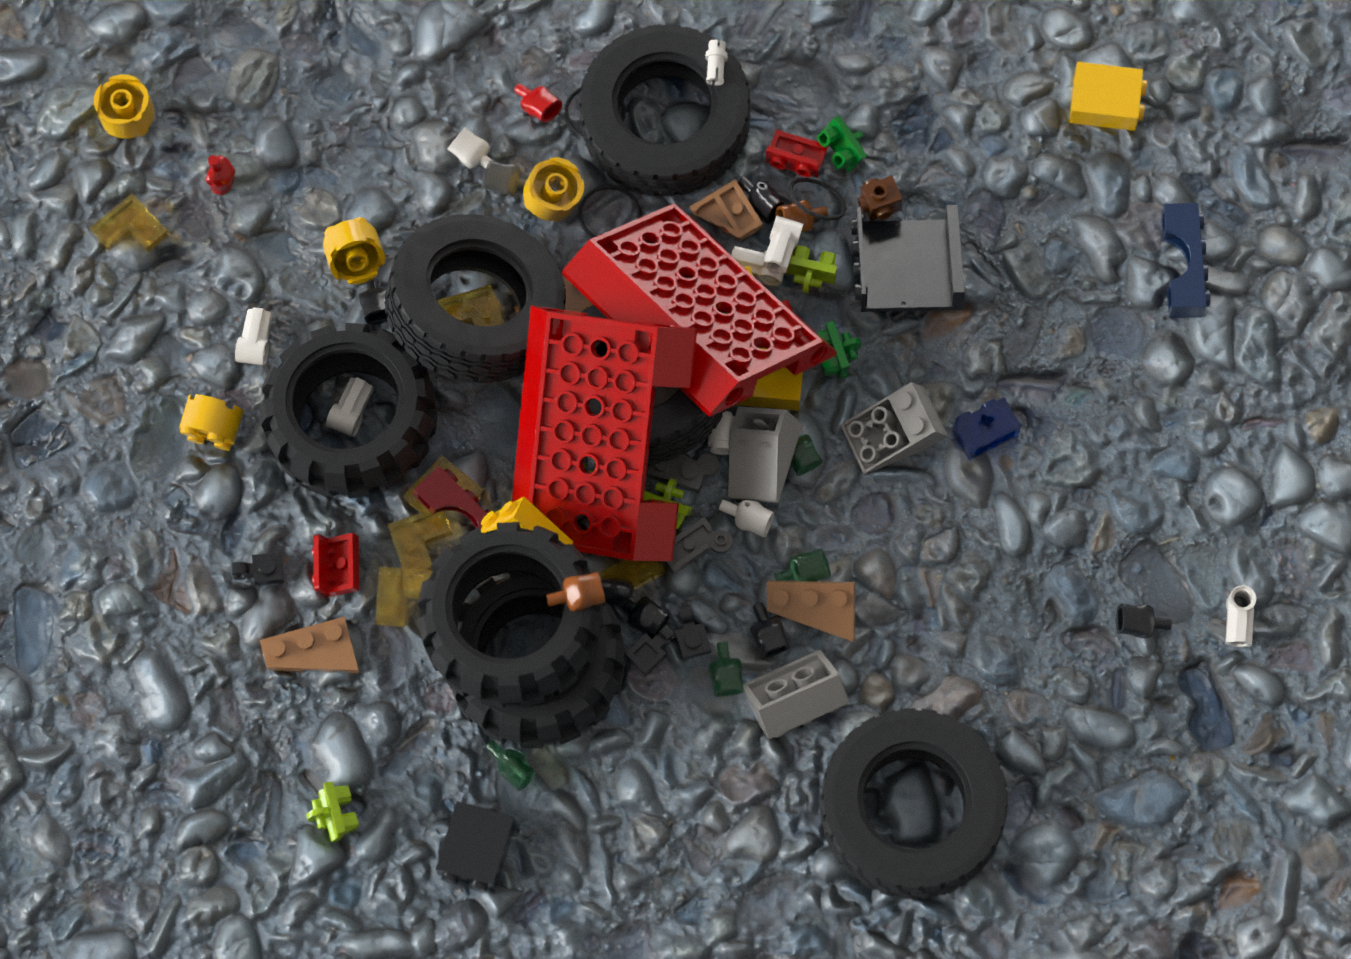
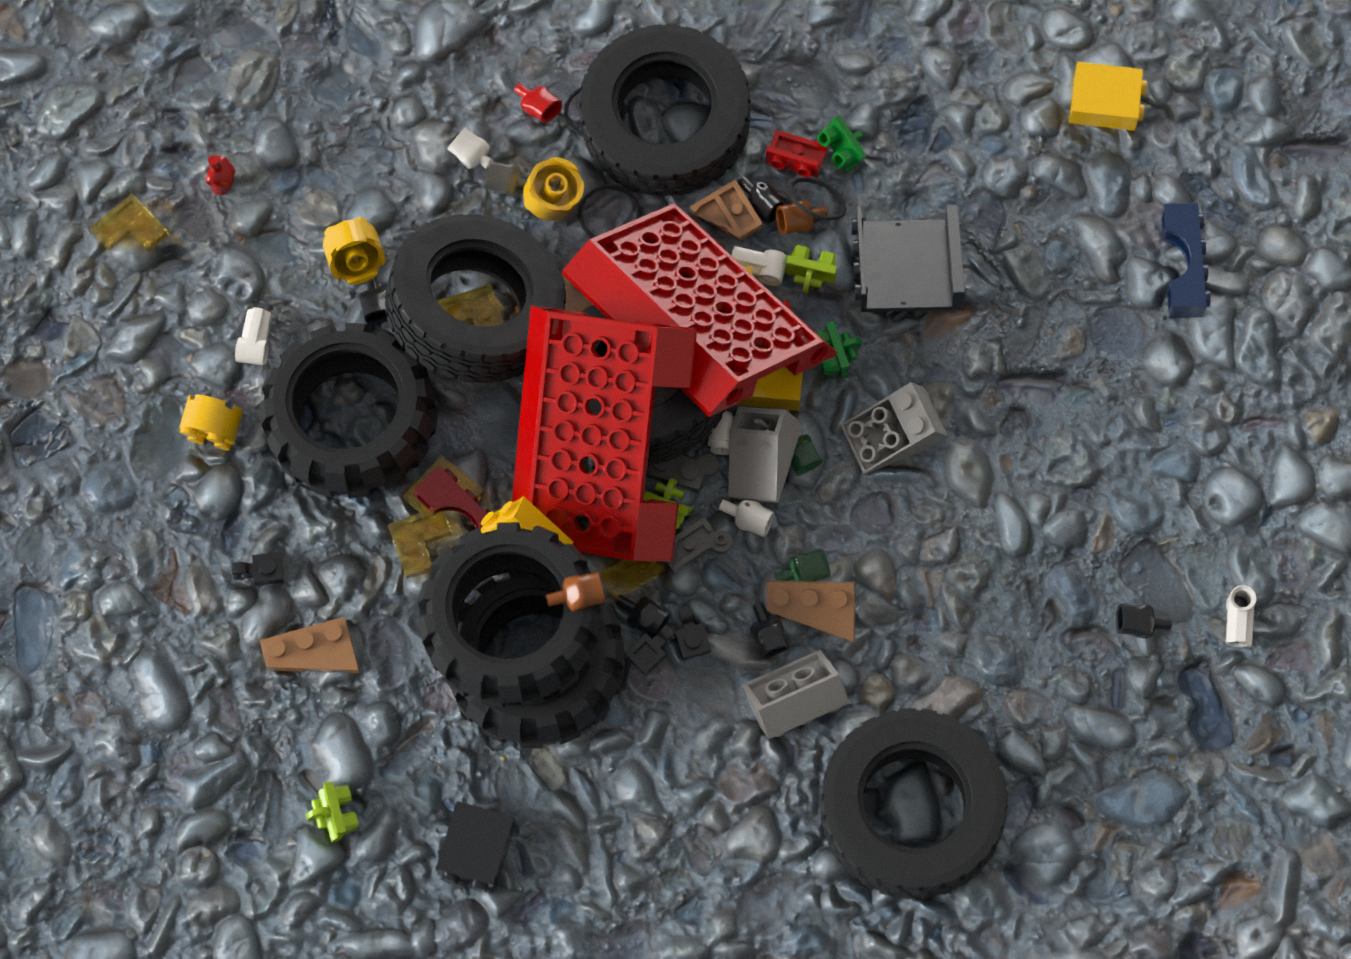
yellow brick [94,74,155,139] -> none
red bracket [312,533,359,597] -> none
white piece [326,377,374,437] -> none
clear yellow plate [375,566,432,627] -> none
clear green piece [485,740,535,791] -> none
black piece [601,577,634,606] -> none
white pin [705,40,728,85] -> none
clear green piece [709,641,744,697] -> none
white piece [763,216,803,274] -> none
reddish brown brick [857,175,902,221] -> none
clear blue brick [952,397,1021,460] -> none

